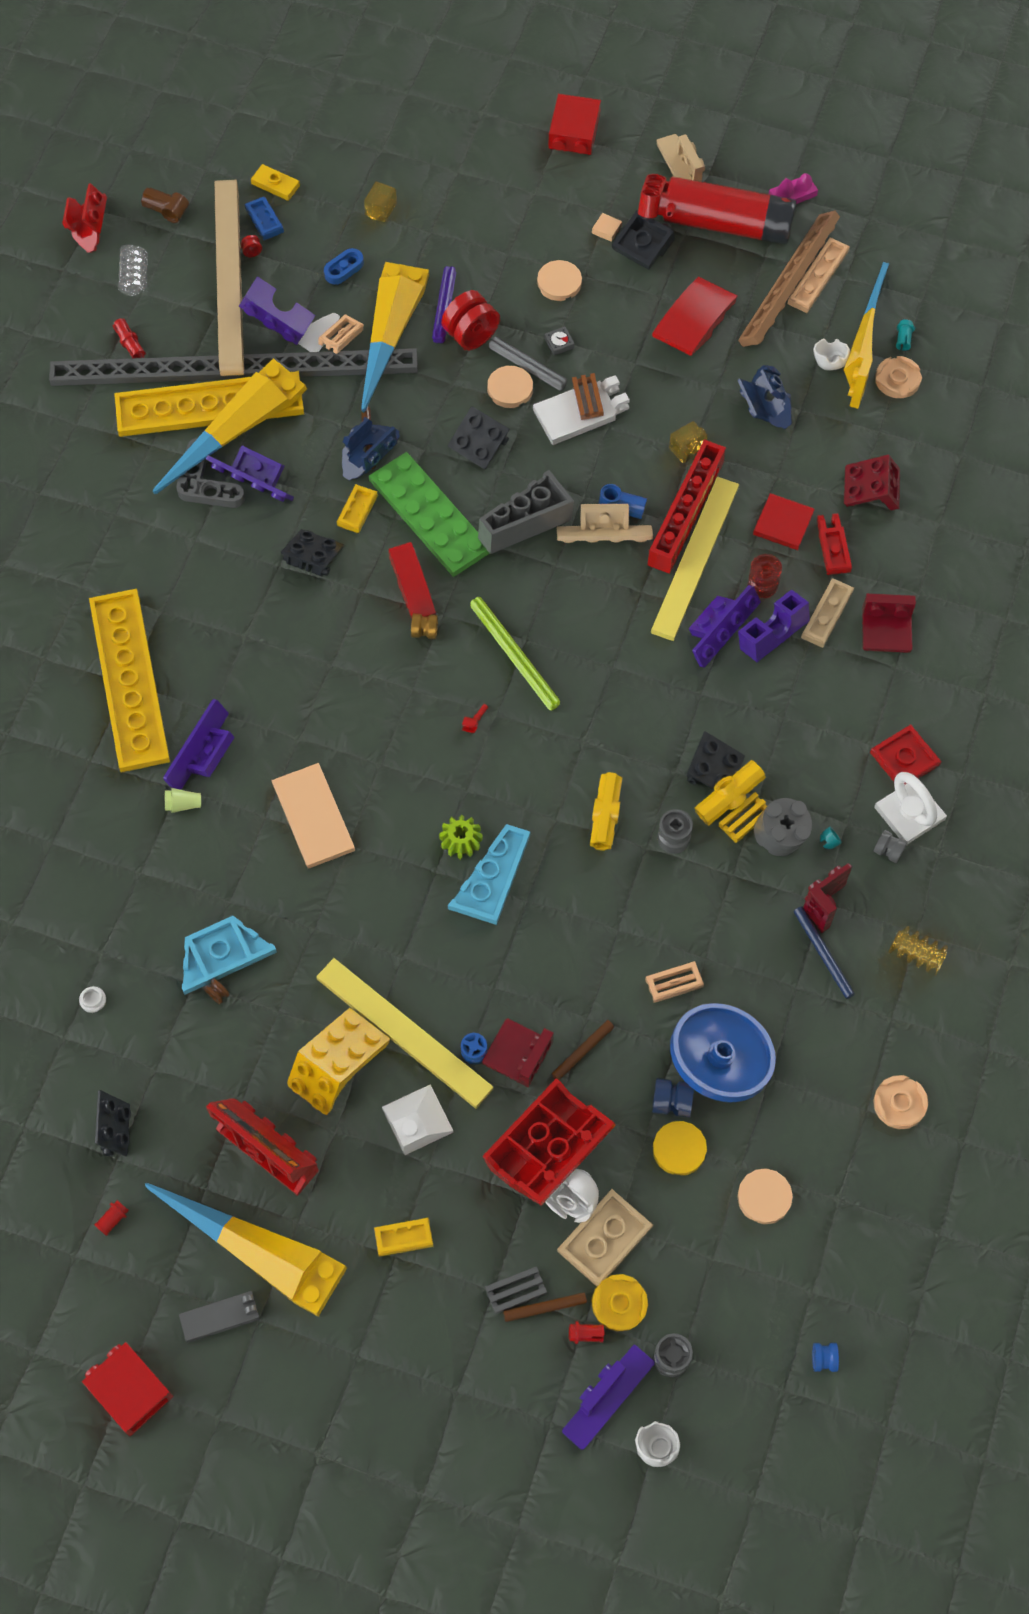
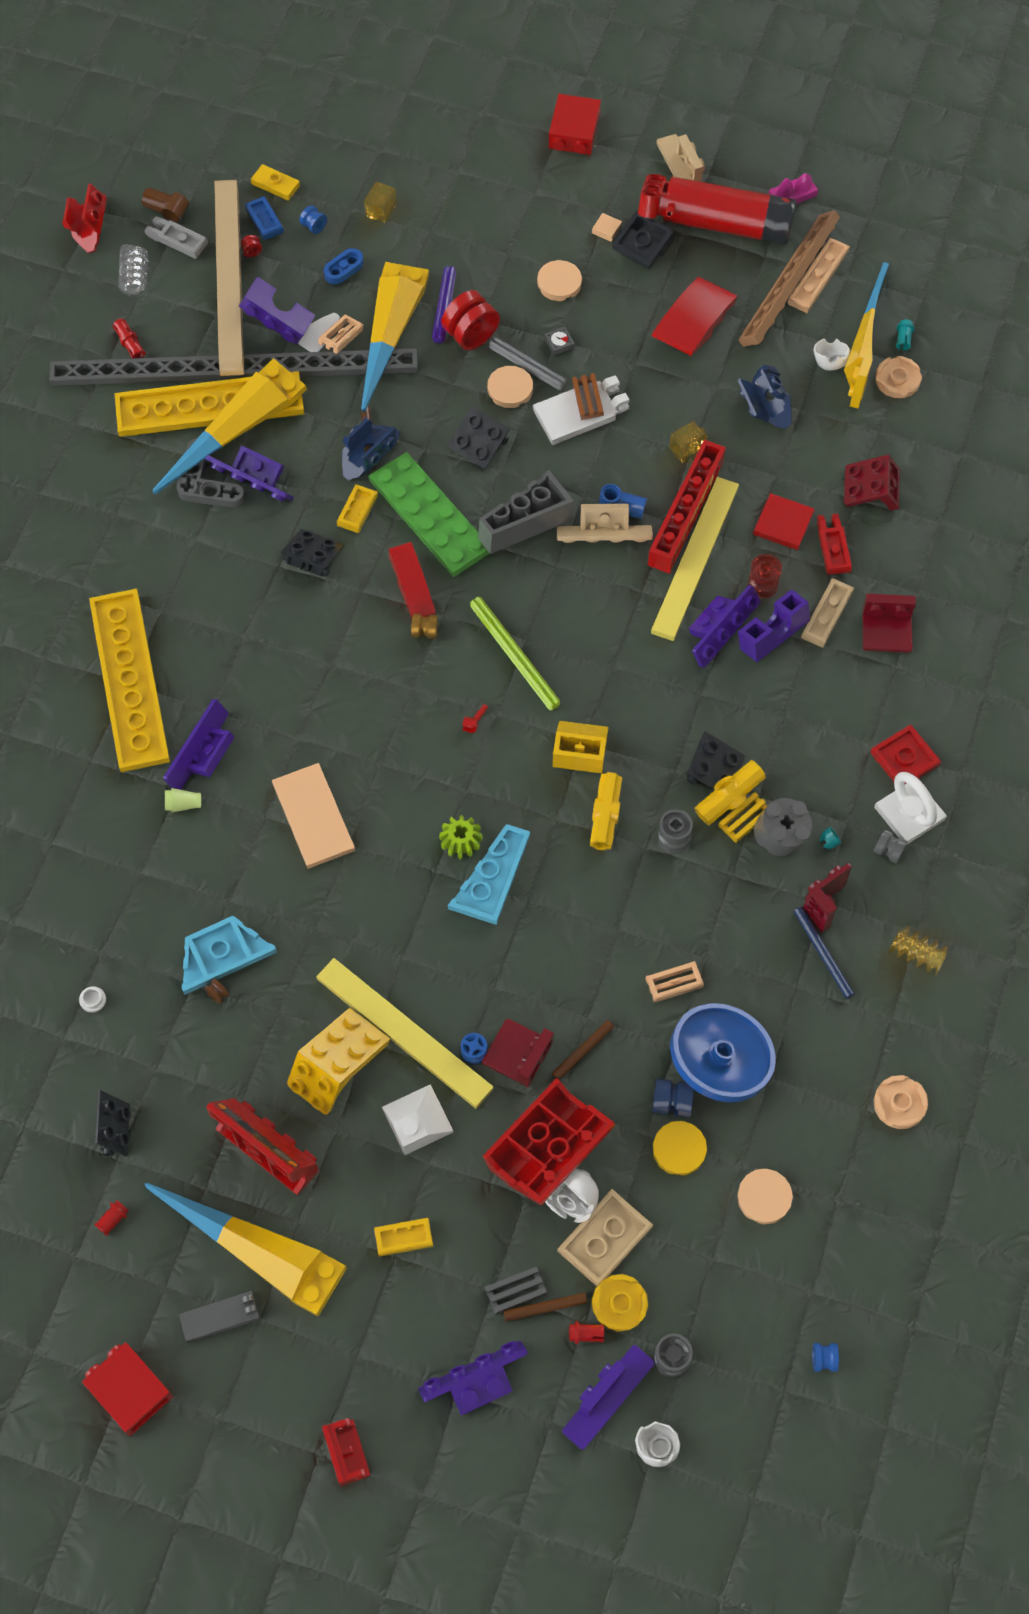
none -> light grey hinge [145,216,208,259]
none -> blue wheel [299,205,328,234]
none -> red hinge [322,1418,371,1487]
none -> dark purple bracket [418,1341,528,1415]
none -> yellow slope [553,721,609,773]

